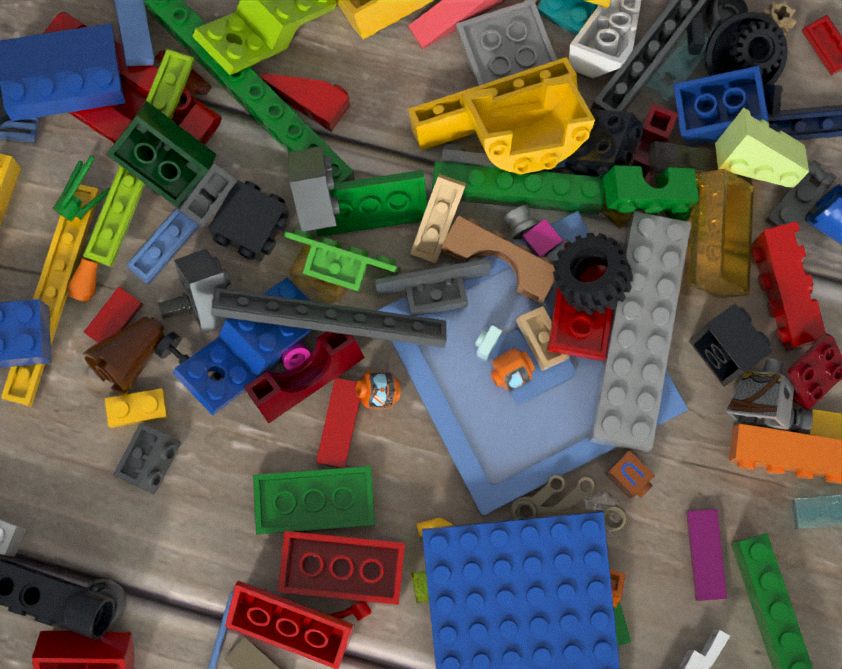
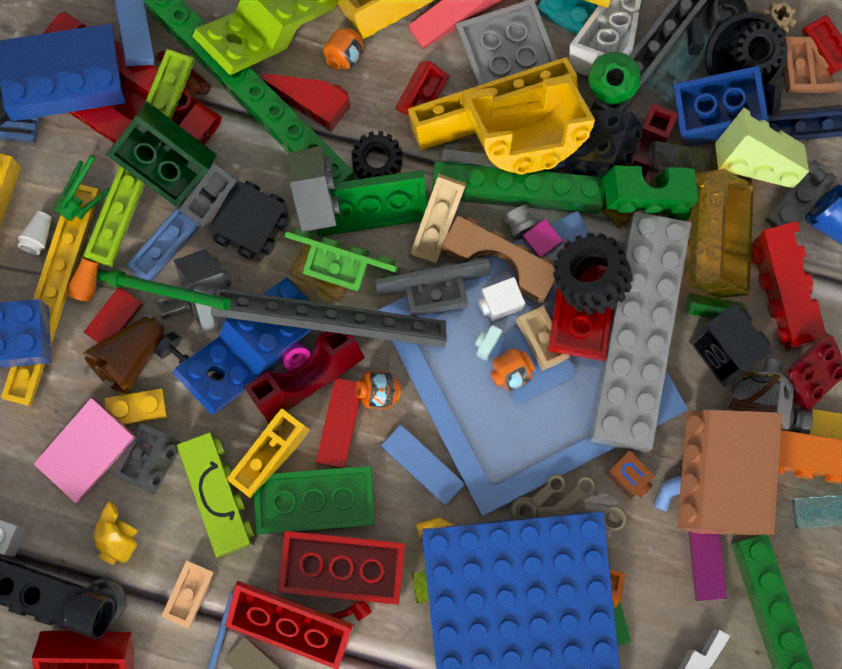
none -> white cone [18,211,52,255]
none -> bright pink tile [34,398,136,503]
none -> yellow head [92,501,138,565]
none -> green bar [97,268,231,310]
none -> light nougat plate [161,560,215,629]
none -> lime brick [177,432,255,558]
none -> yellow slope [226,408,310,498]
none -> orange head [323,28,364,70]
none -> black tyre [351,131,402,179]
none -> medium blue tile [381,425,465,506]
none -> red slope [395,60,450,116]
none -> white brick [478,277,525,322]
none -> green piece [588,52,641,104]
none -> light blue arm [653,476,681,512]
none -> nougat slope [677,410,782,535]
none -> green slope [685,293,748,319]
none -> nougat wing [784,37,841,93]

